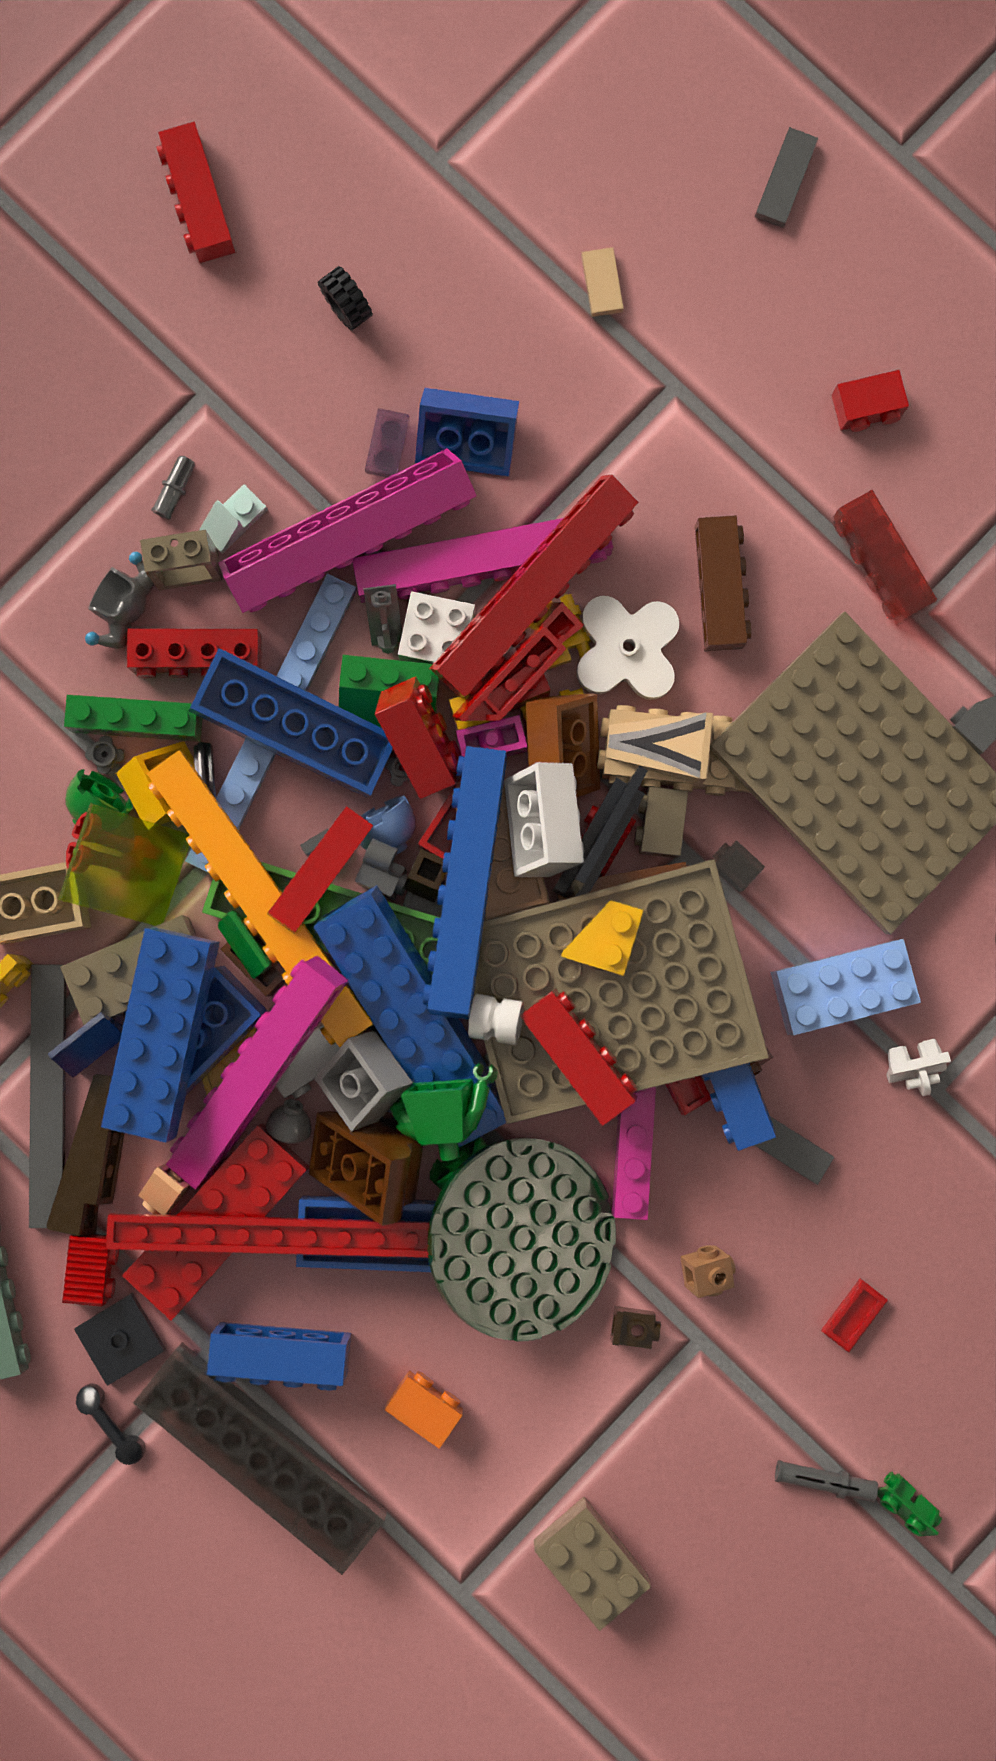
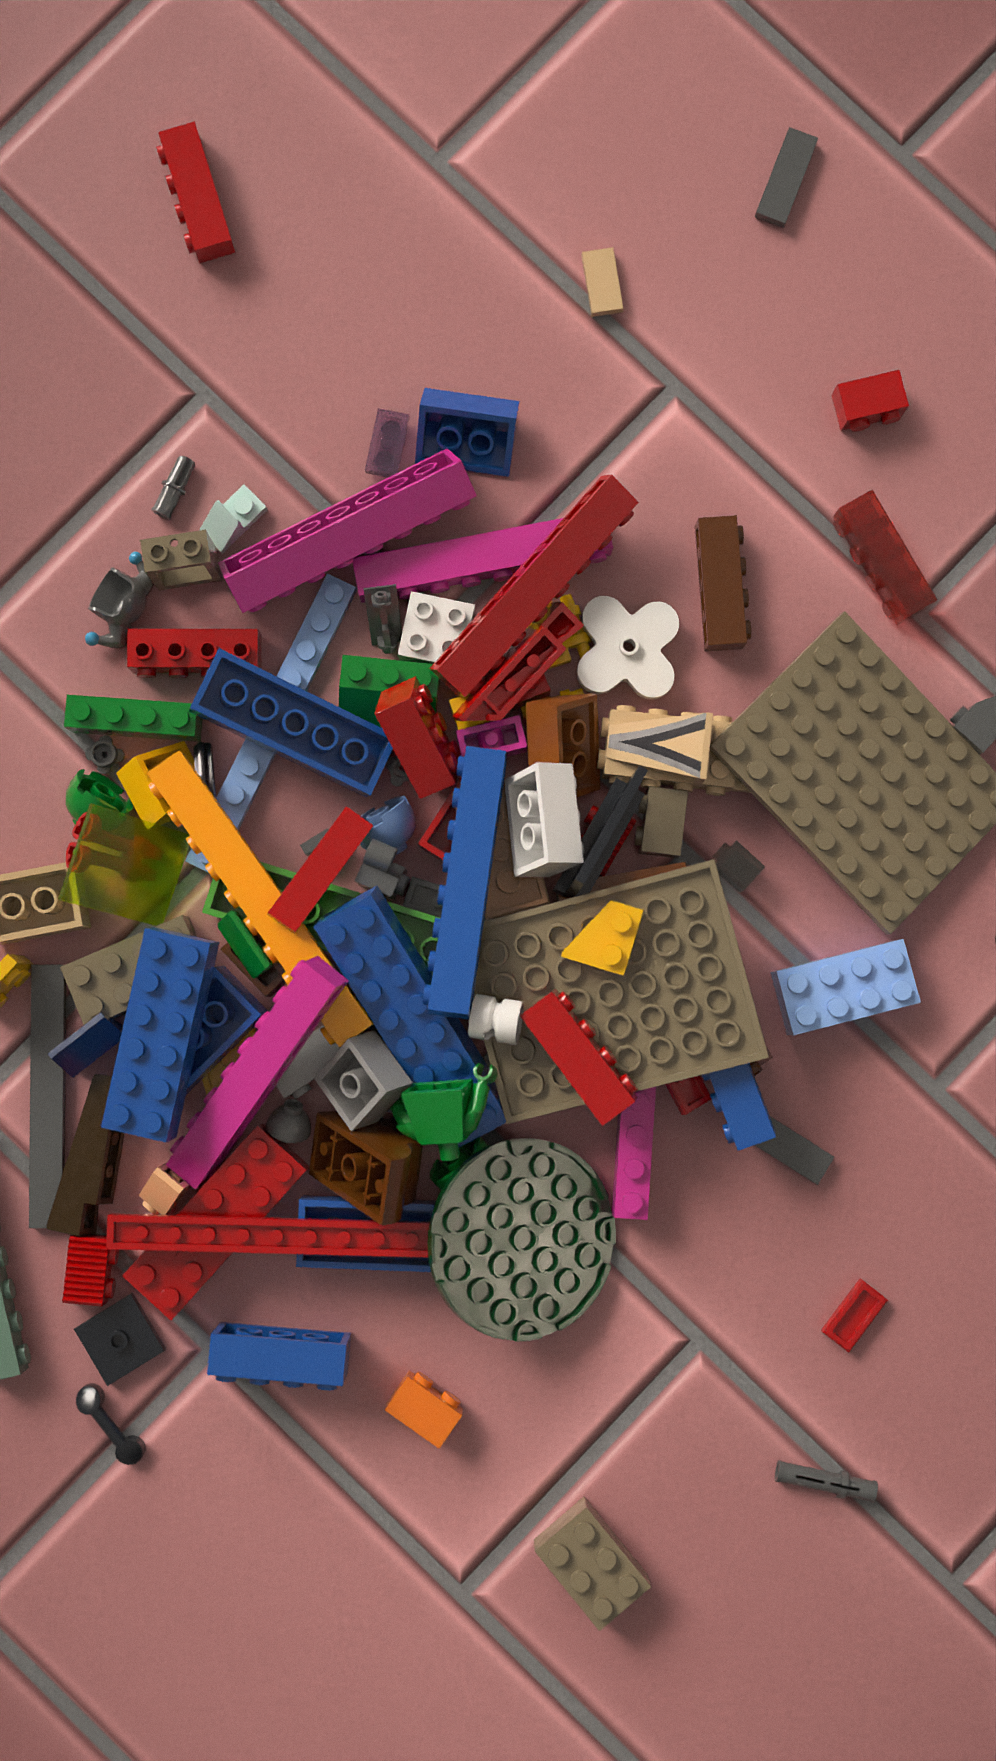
clear smoke brick [133,1342,387,1575] -> none
black tyre [318,266,373,331] -> none
dark brown brick [405,849,447,903] -> none
dark brown brick [610,1306,661,1349] -> none
medium nougat brick [680,1245,736,1298] -> none
green hinge [877,1472,942,1537] -> none
white hips [886,1039,951,1096] -> none

